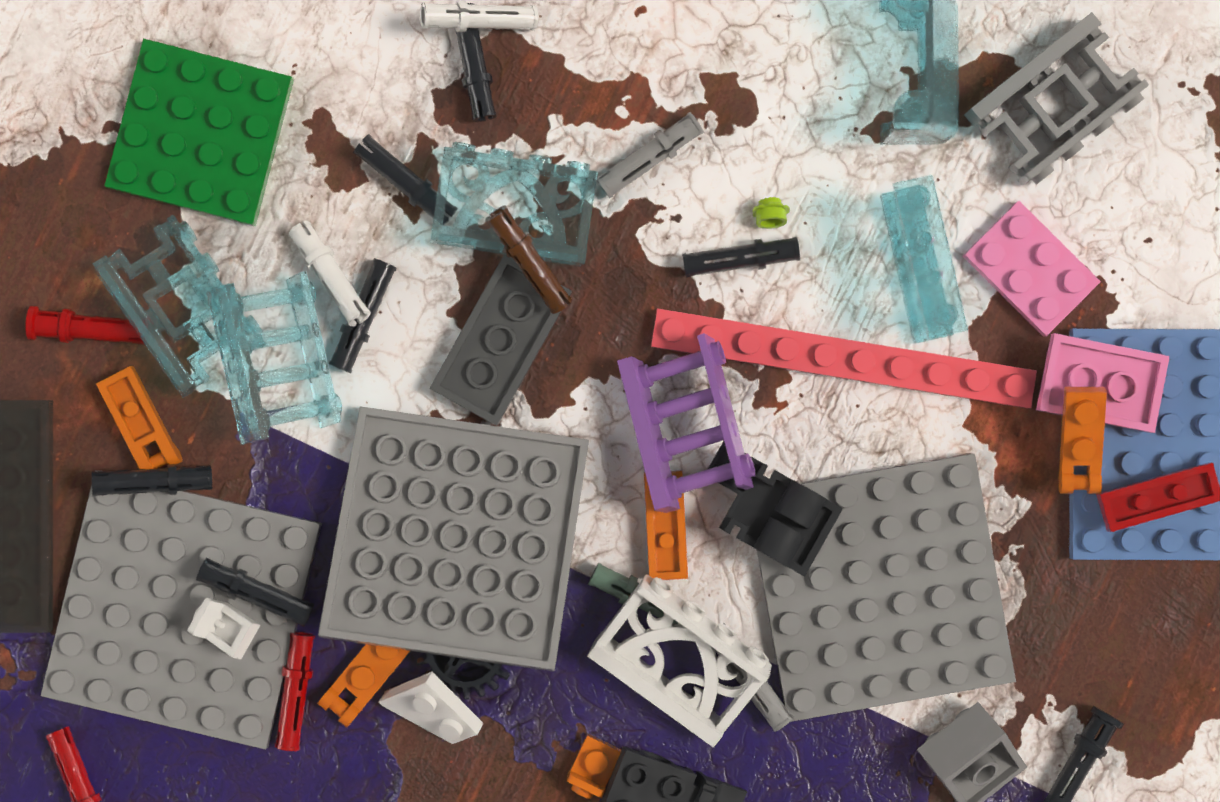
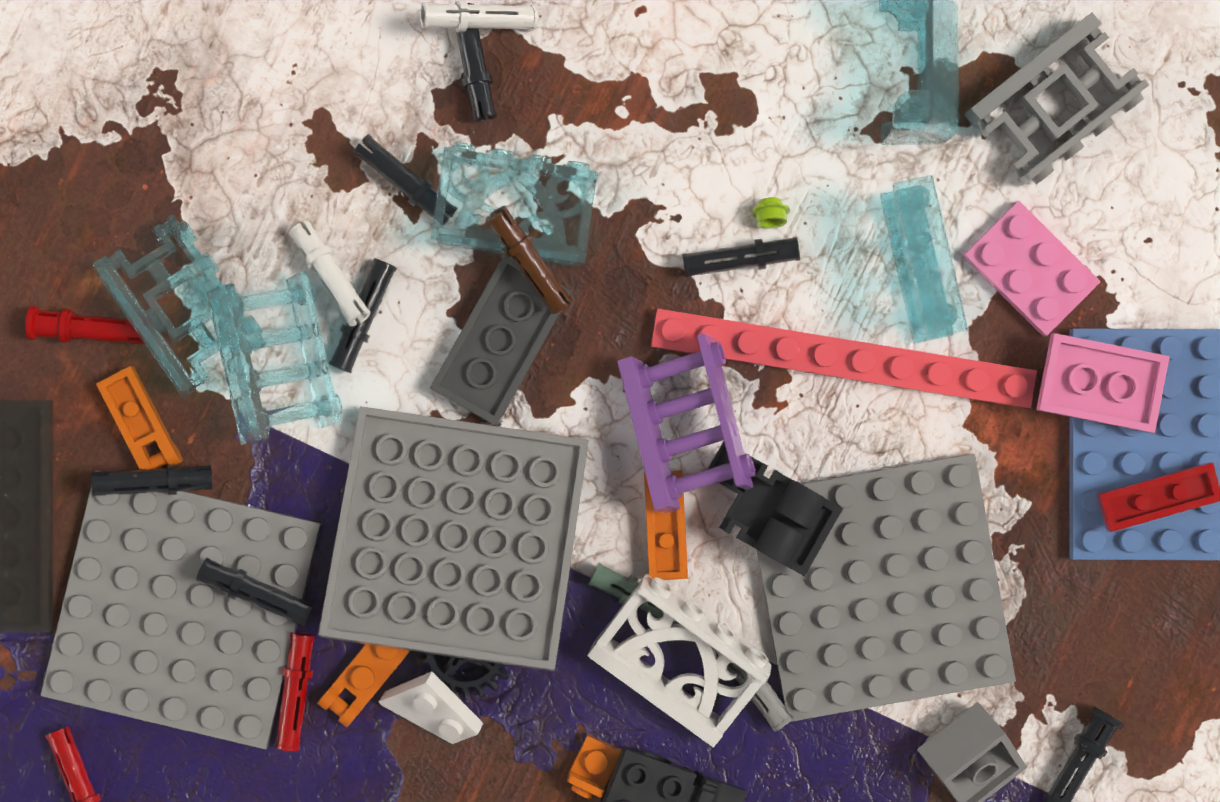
green plate [104,38,294,226] -> none
white bracket [188,598,260,659] -> none
light grey pin [596,112,704,199] -> none
orange plate [1059,387,1107,494] -> none

